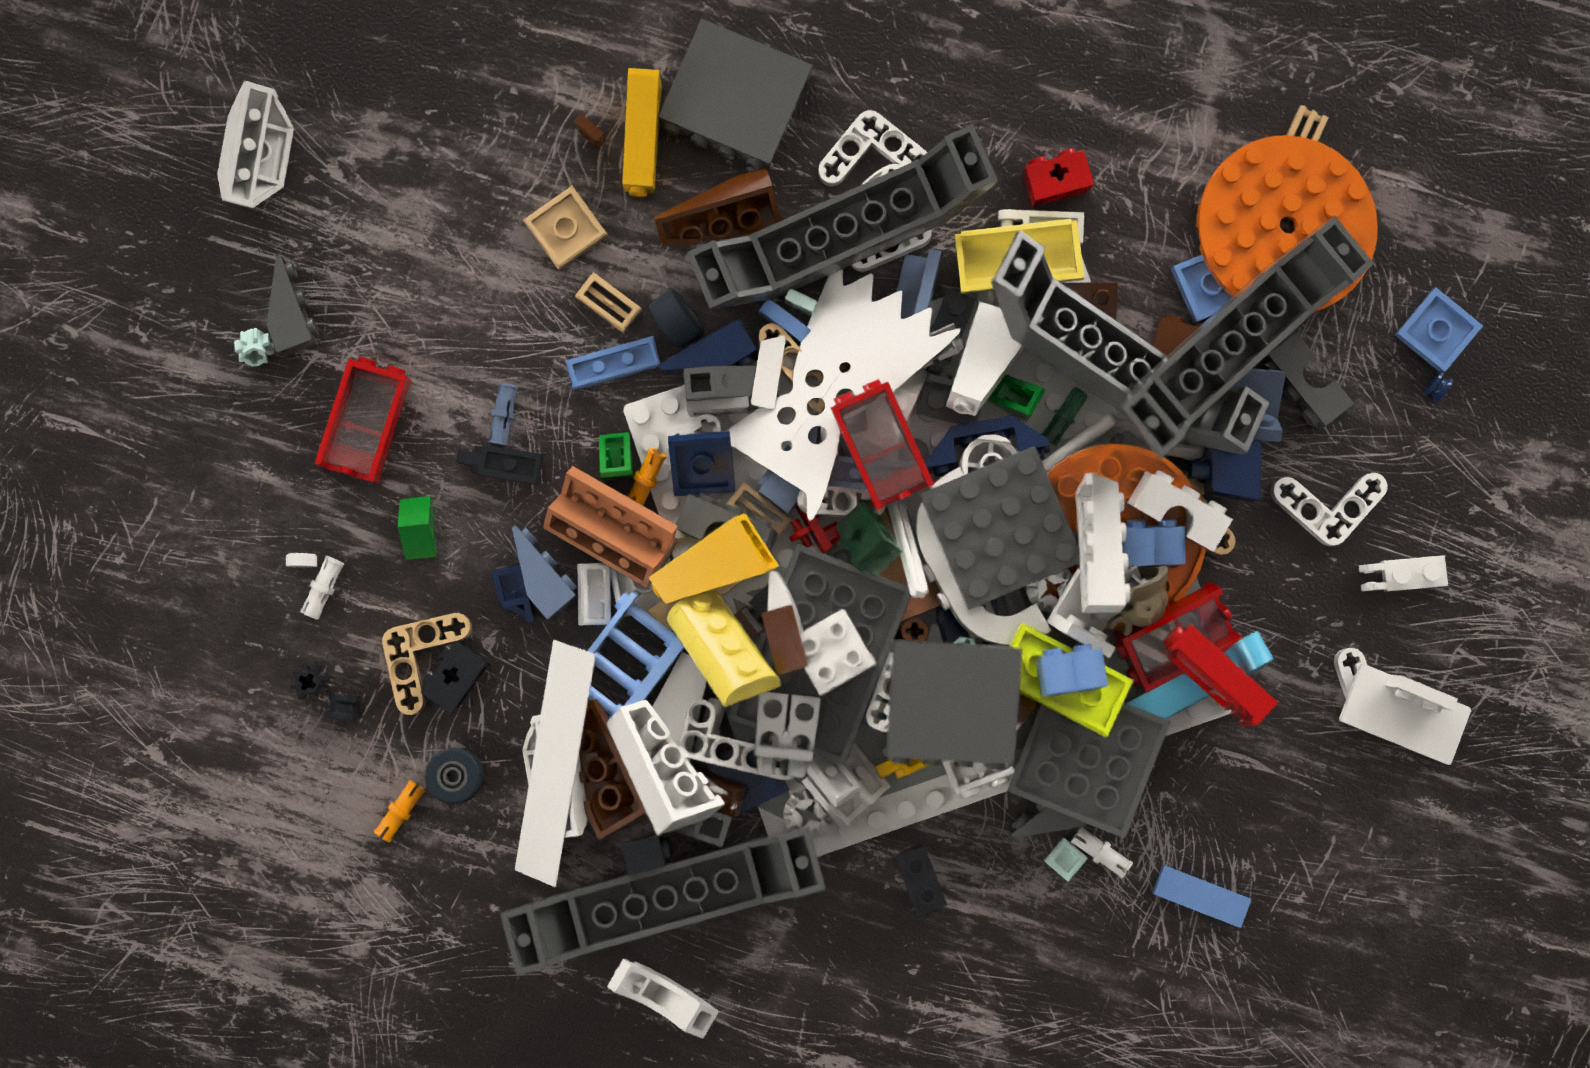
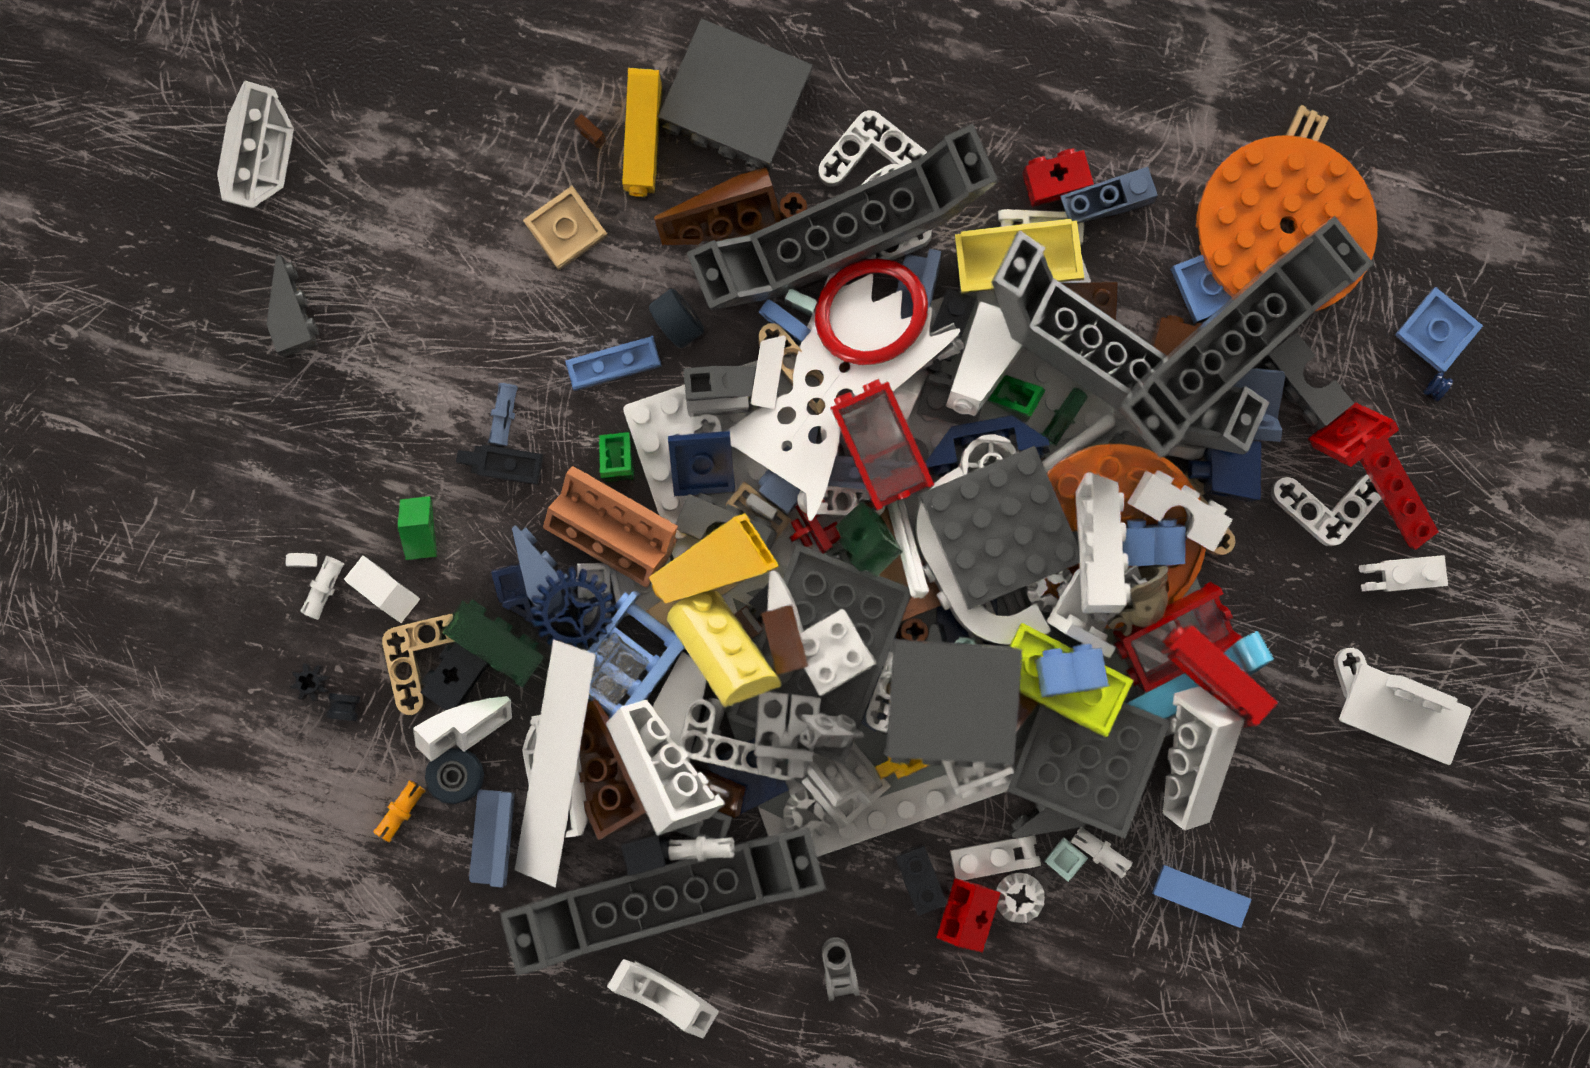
light aqua gear [234,328,274,367] -> none
door [314,356,412,484] -> none
tan tile [575,272,642,334] -> none
light orange pin [628,448,667,506] -> none
dark blue slope [659,319,757,375] -> none
none -> white slope [344,556,420,623]
none -> white slope [413,696,512,762]
none -> clear green wedge [441,599,544,688]
none -> sand blue panel [469,789,515,887]
none -> dark blue gear [530,567,615,650]
none -> clear bracket [589,633,650,711]
none -> white pin [668,836,735,862]
none -> light grey tile [746,493,778,522]
none -> reddish brown bush [780,192,807,220]
none -> light grey hinge [800,714,864,748]
none -> red wedge [815,258,928,365]
none -> light grey piece [822,937,860,1001]
none -> red brick [936,878,1001,953]
none -> white plate [950,835,1041,880]
none -> white gear [996,873,1044,923]
none -> sand blue slope [1060,167,1158,224]
none -> white wedge [1163,686,1245,831]
none -> red bracket [1308,402,1439,550]

